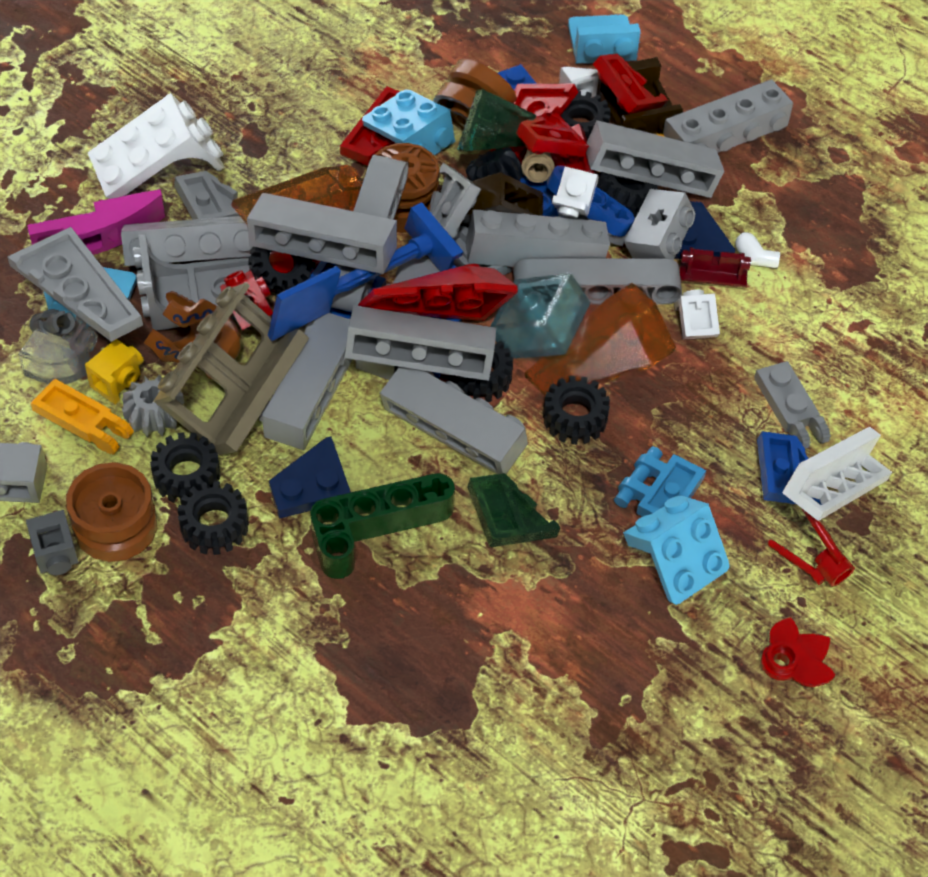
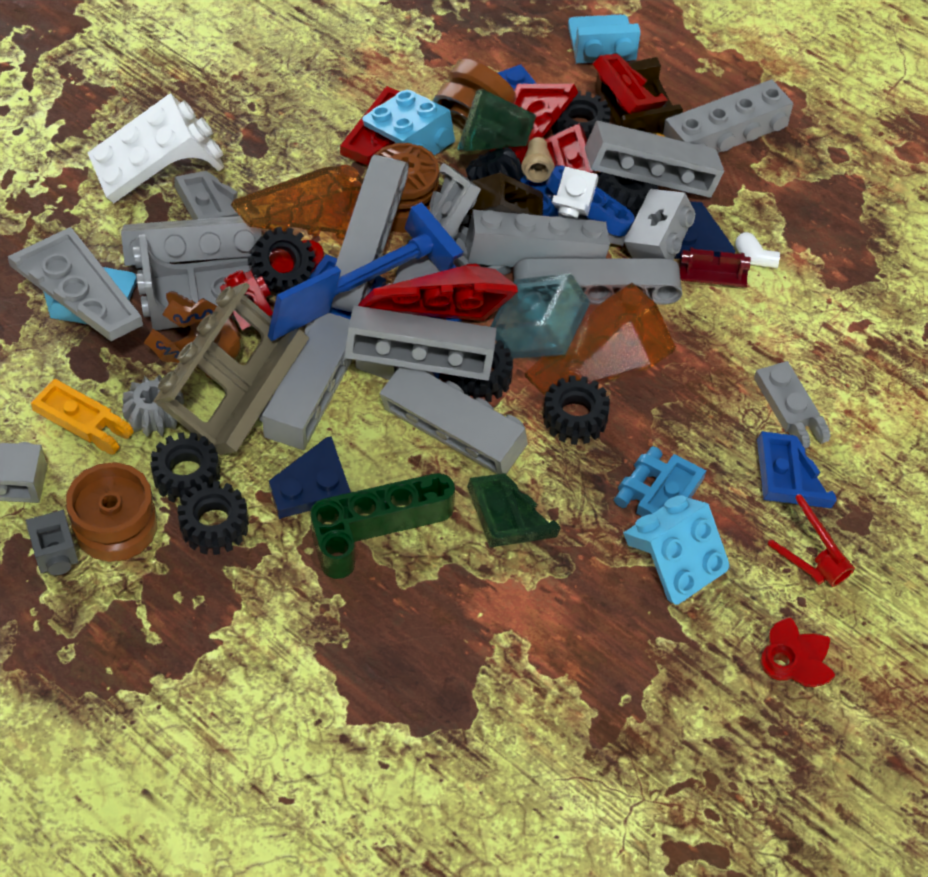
clear brick [18,316,98,384] -> none
dark pink slope [27,189,165,255] -> none
dark grey pin [29,309,75,338] -> none
yellow brick [84,339,144,405] -> none
light grey brick [247,193,397,274] -> none
red wing [516,113,589,158] -> none
white slope [559,67,599,97] -> none
white bracket [674,290,720,340] -> none
white fence [782,427,892,521] -> none

